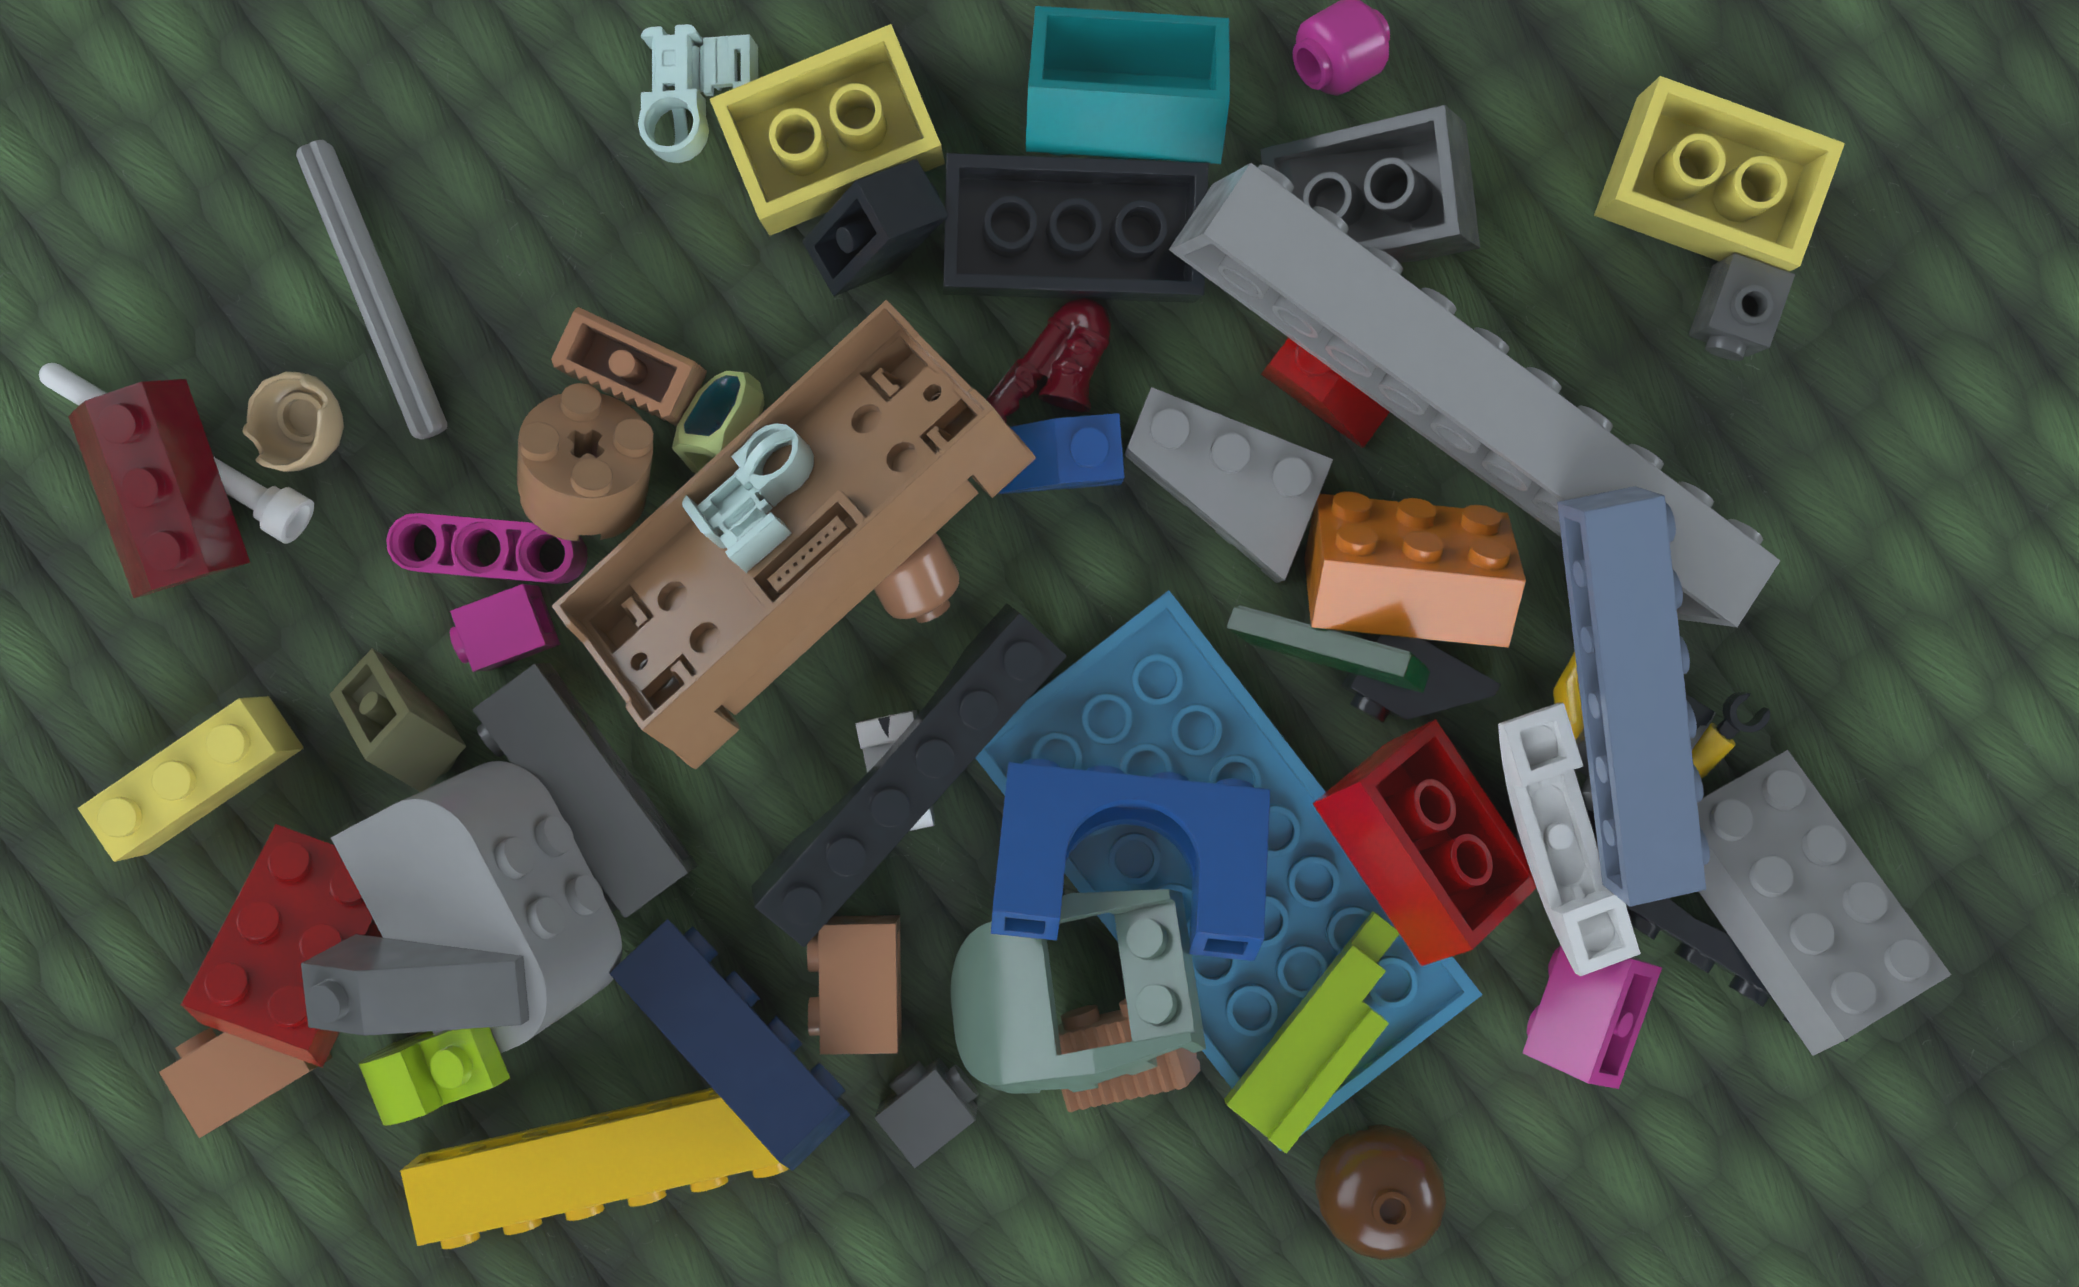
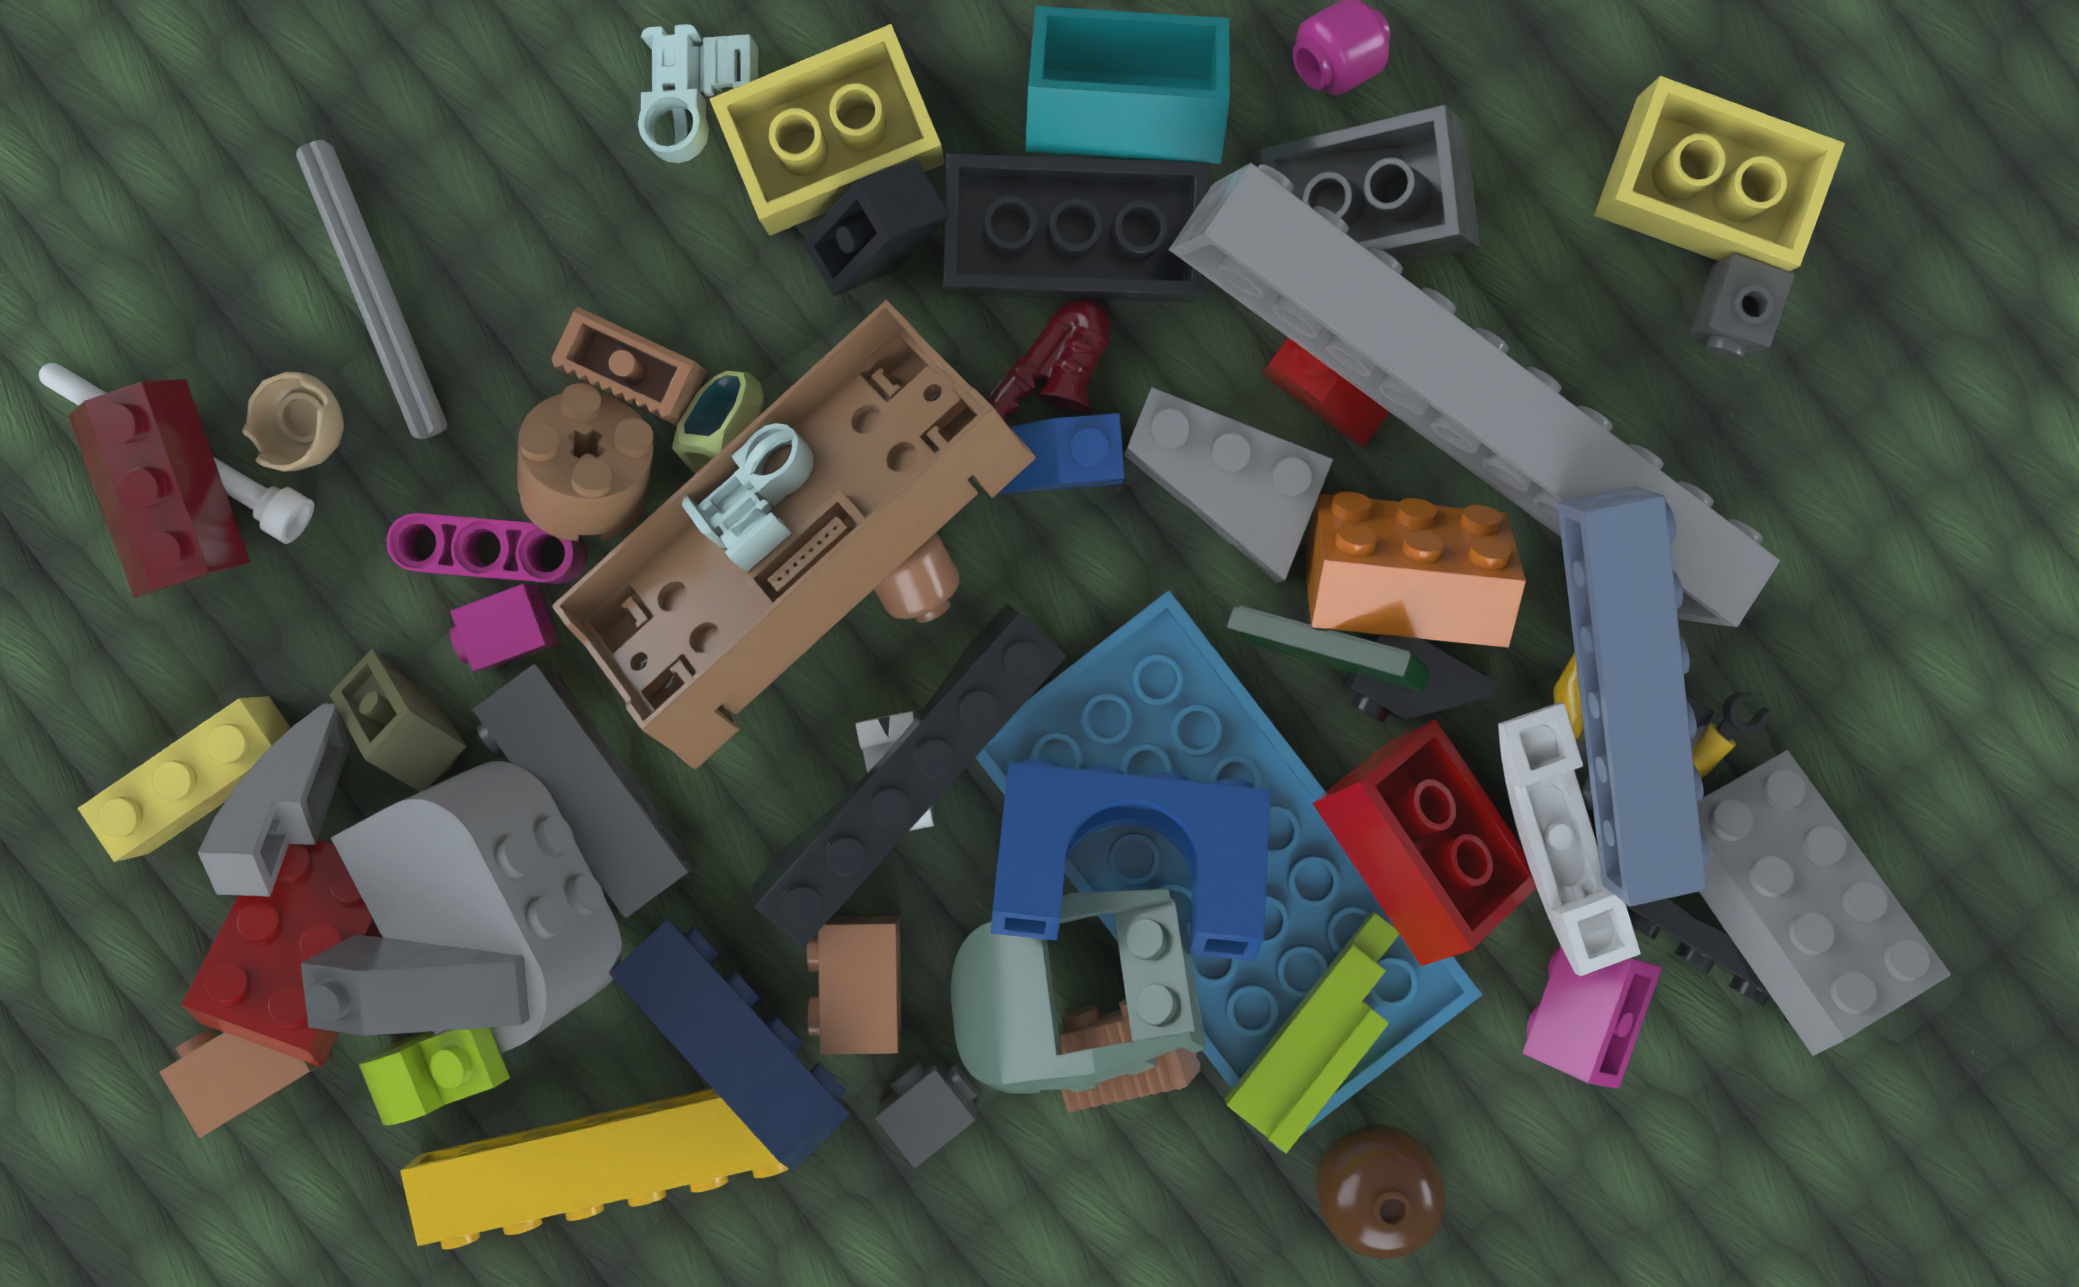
none -> light grey slope [198,703,350,896]

